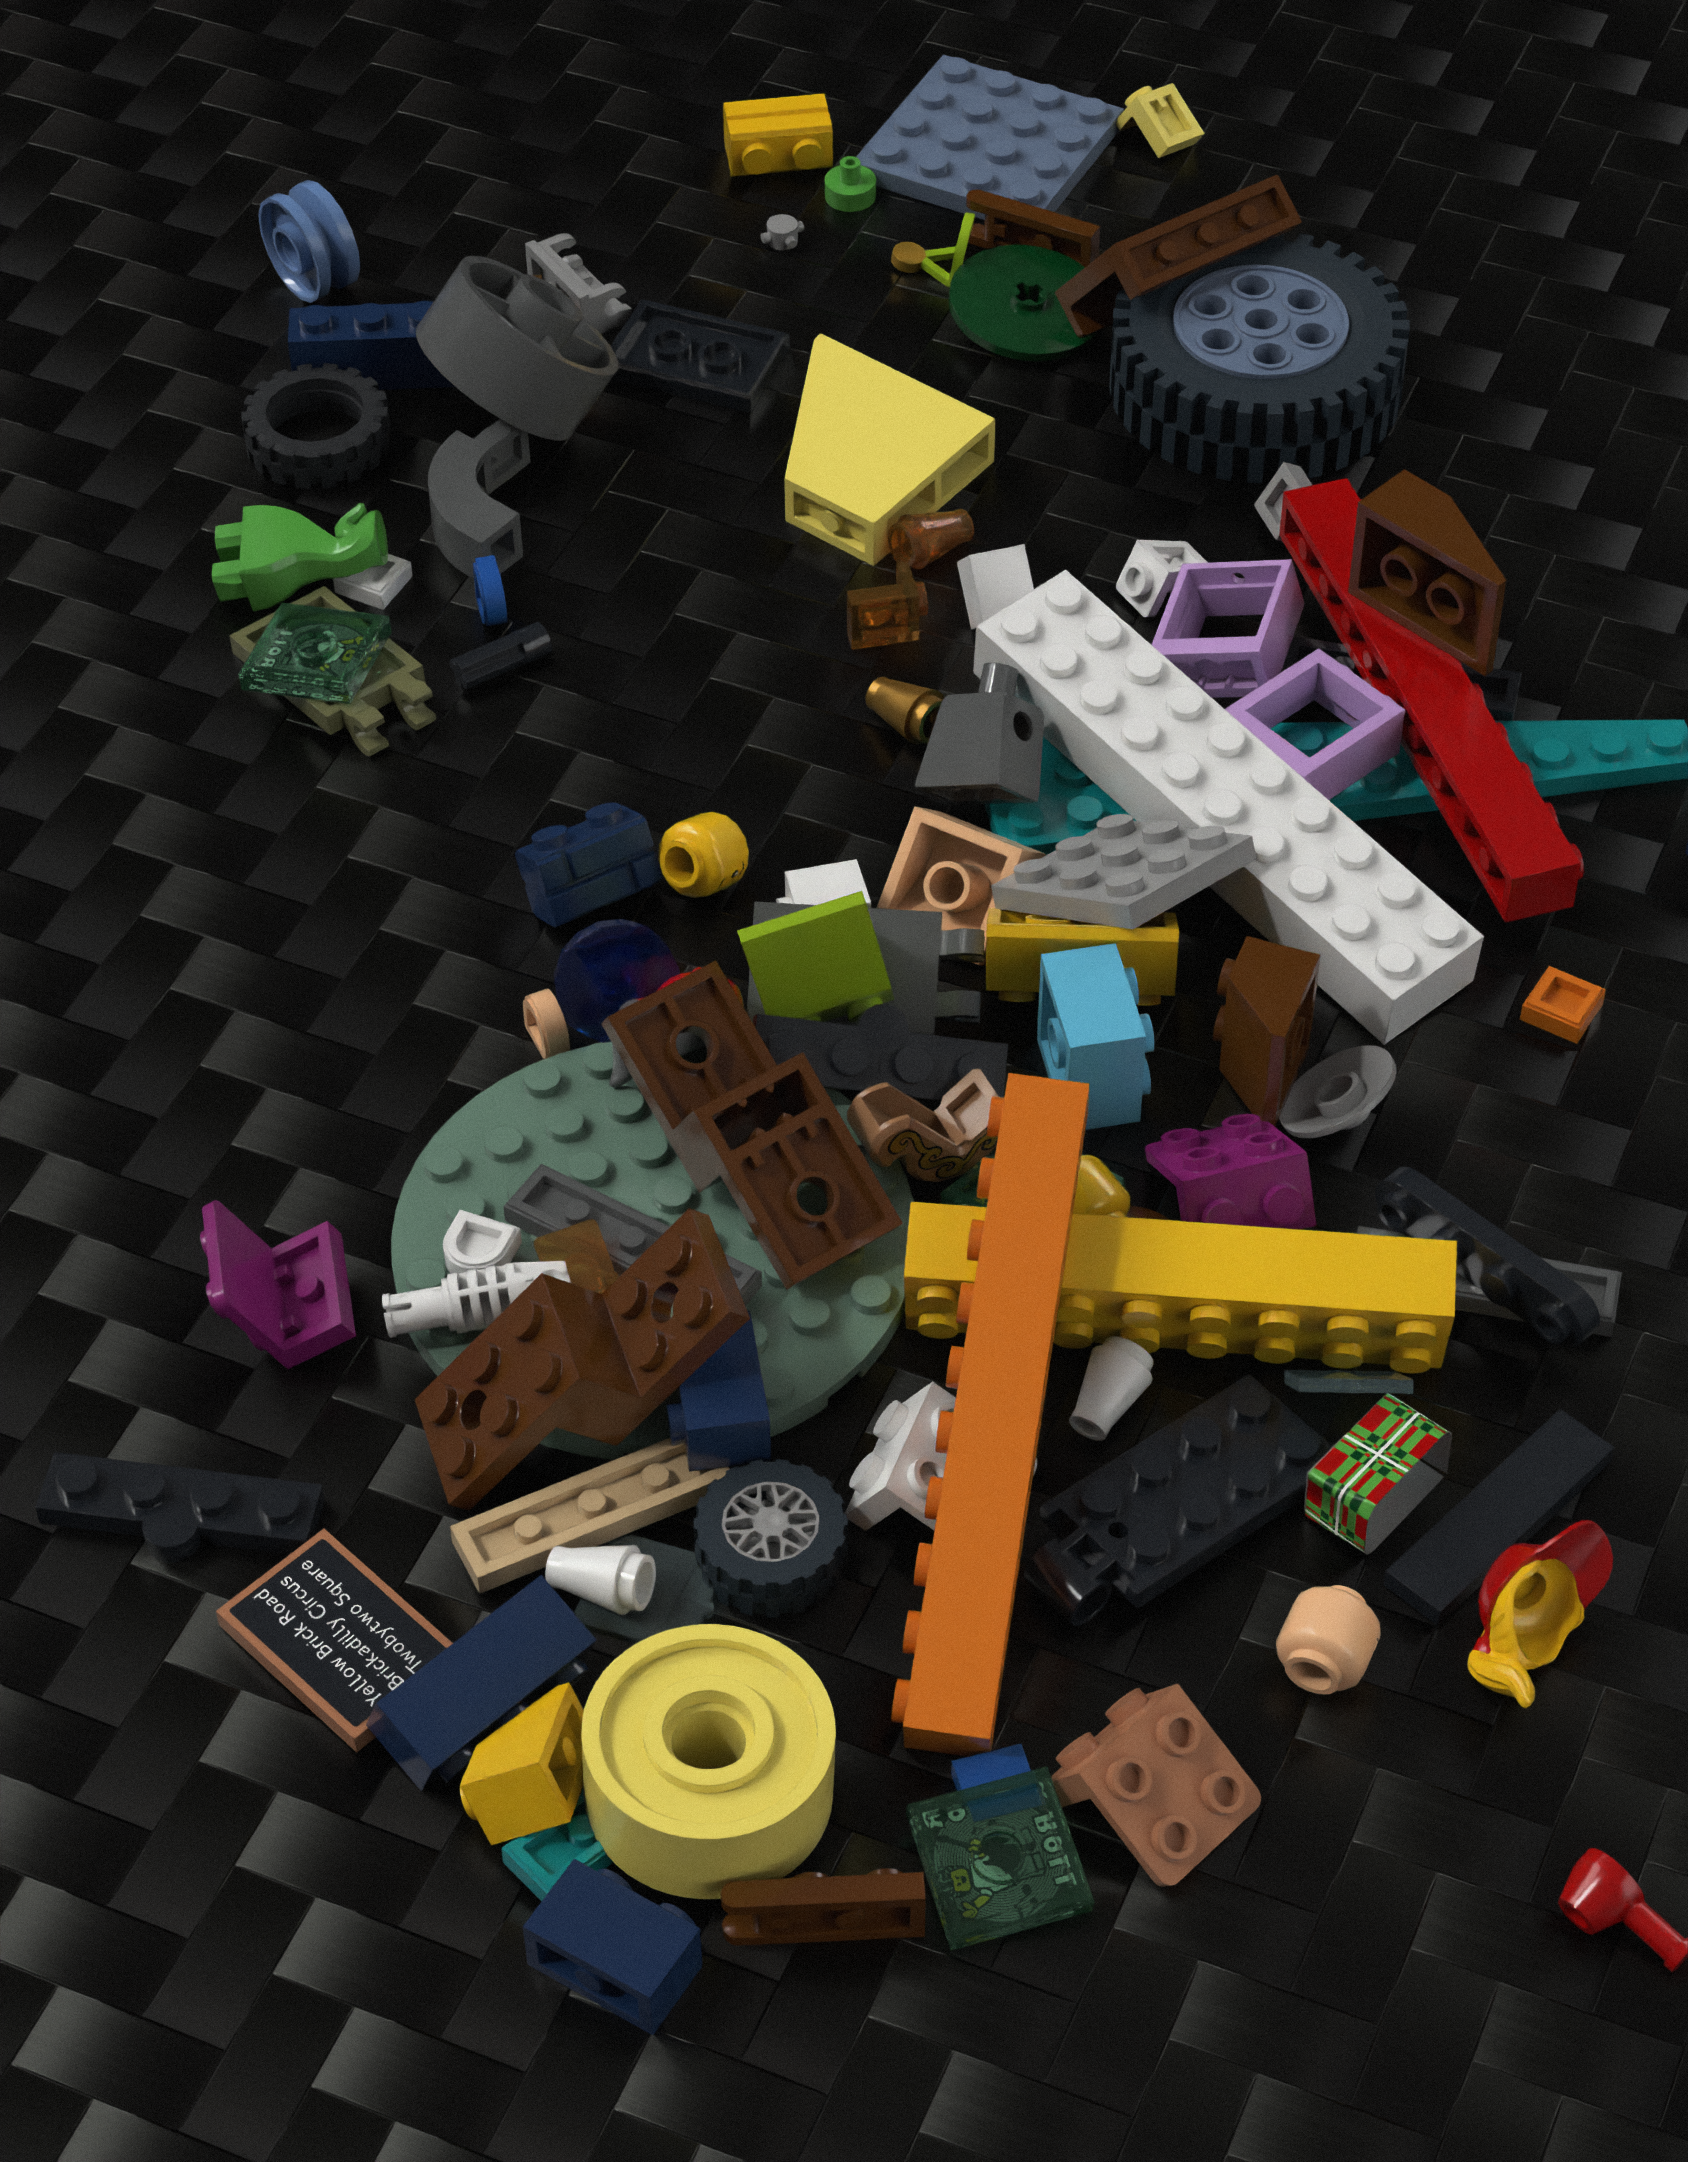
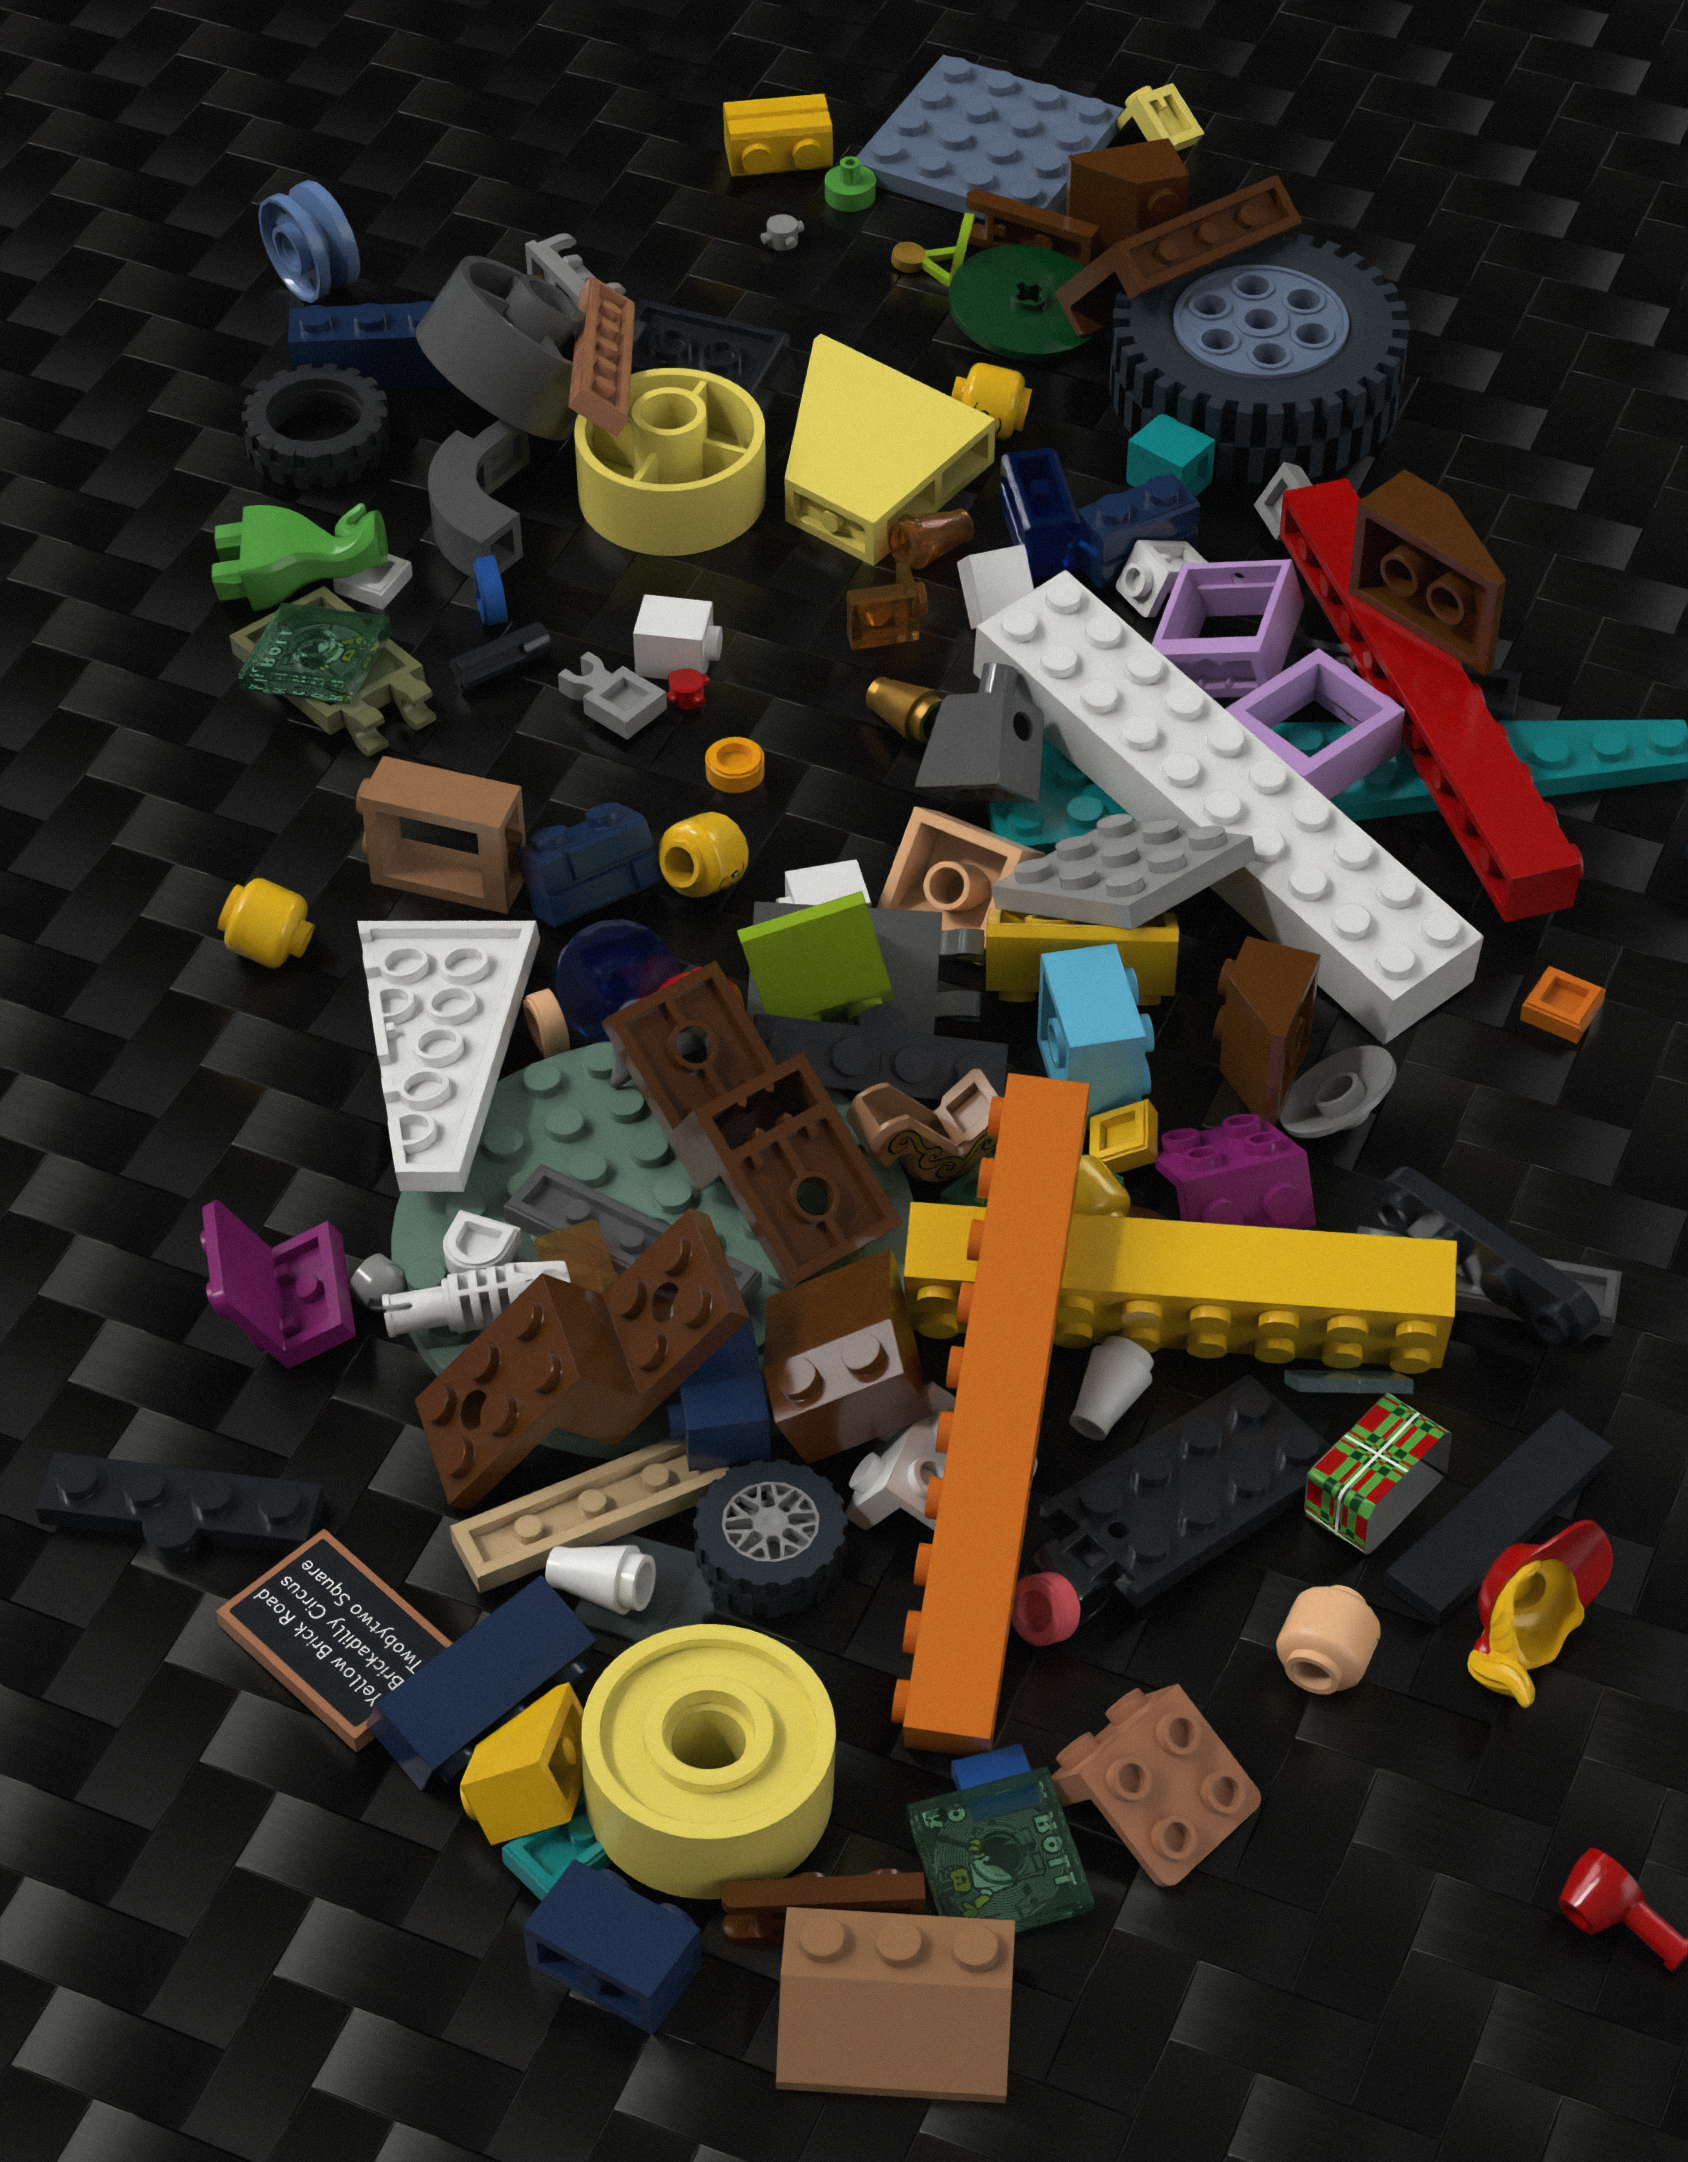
none -> yellow head [217,878,315,969]
none -> light grey hinge [349,1253,406,1313]
none -> medium nougat window [356,756,526,914]
none -> white wing [357,921,540,1192]
none -> light grey plate [558,652,667,740]
none -> nougat tile [568,277,635,437]
none -> light yellow piece [574,368,767,556]
none -> white brick [633,594,723,679]
none -> red piece [666,669,710,710]
none -> light orange tile [705,737,765,793]
none -> reddish brown slope [764,1249,934,1465]
none -> medium nougat slope [776,1907,1015,2103]
none -> yellow head [951,363,1032,441]
none -> clear blue brick [1000,447,1081,578]
none -> coral tile [1011,1571,1080,1646]
none -> reddish brown slope [1066,138,1189,256]
none -> dark blue brick [1072,474,1201,588]
none -> yellow tile [1089,1099,1158,1175]
none -> teal panel [1126,414,1215,497]

